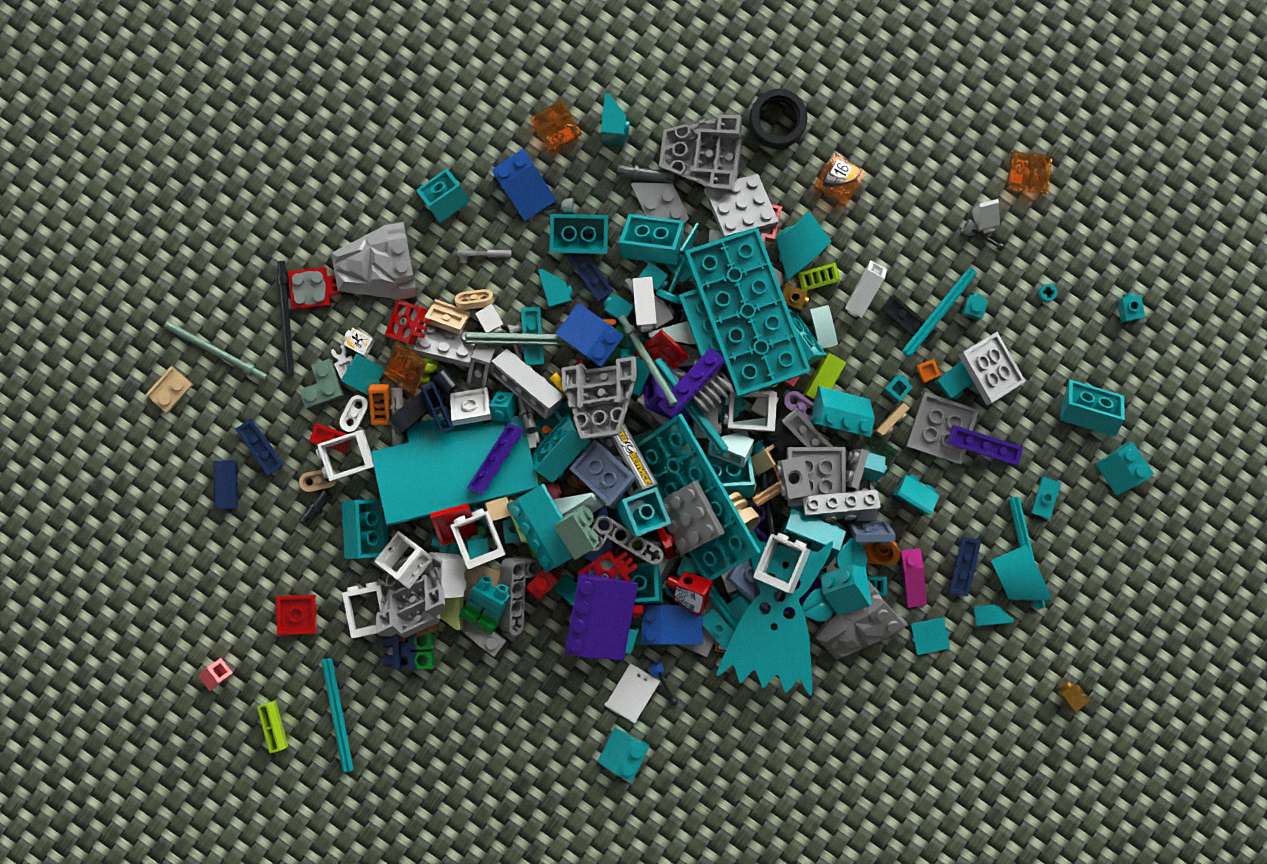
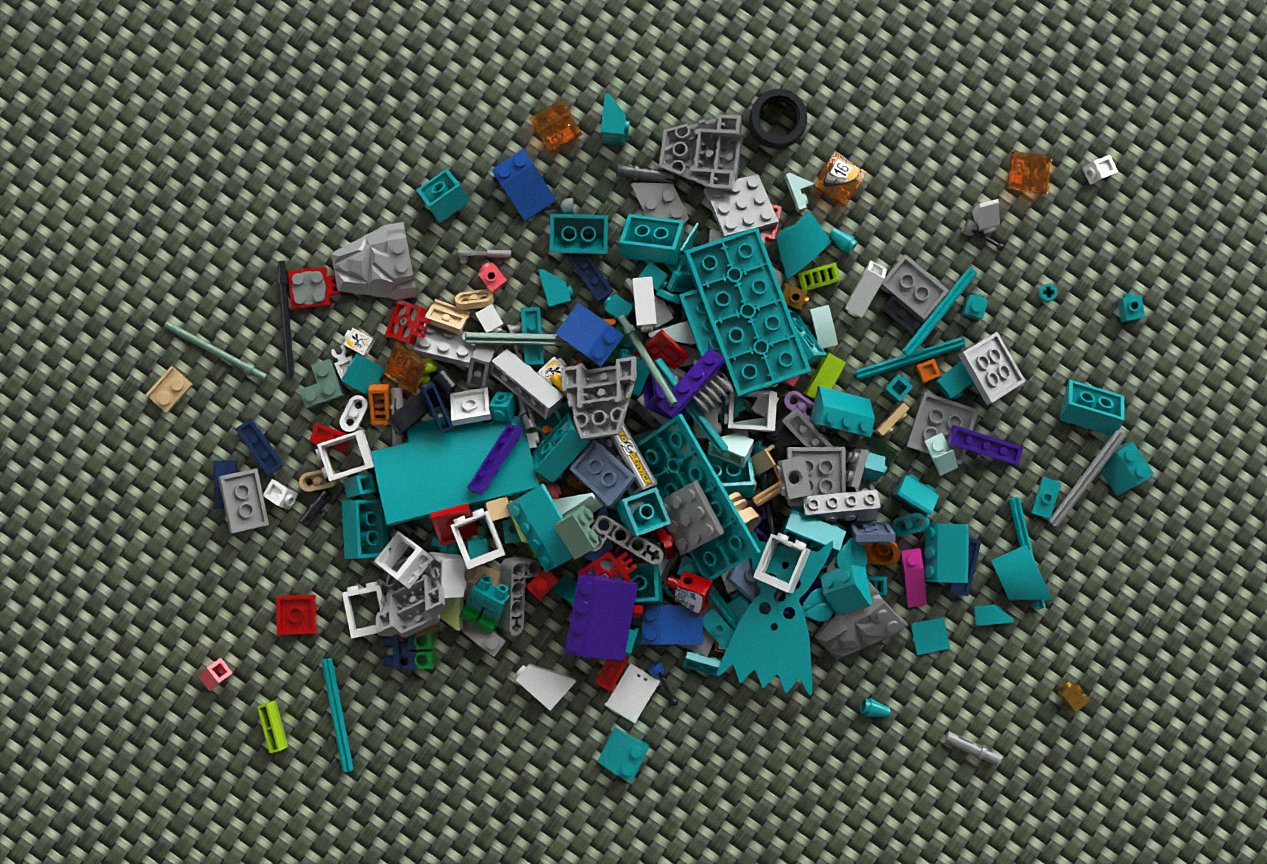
none -> light grey plate [218,468,269,533]
none -> white bracket [263,479,298,510]
none -> teal brick [343,473,376,498]
none -> coral brick [478,263,508,294]
none -> white slope [516,663,576,711]
none -> white brick [537,357,568,386]
none -> red plate [594,656,630,692]
none -> teal tile [667,271,696,292]
none -> teal plate [682,652,721,677]
none -> light aqua slope [784,173,814,213]
none -> teal cone [829,228,858,254]
none -> teal axle [855,337,965,380]
none -> teal cone [860,698,890,718]
none -> light grey plate [881,254,949,320]
none -> teal plate [892,512,930,536]
none -> light aqua slope [924,433,958,476]
none -> teal slope [924,523,969,583]
none -> light grey pin [944,731,1002,766]
none -> light grey axle [1049,430,1126,527]
none -> white bracket [1083,155,1118,184]

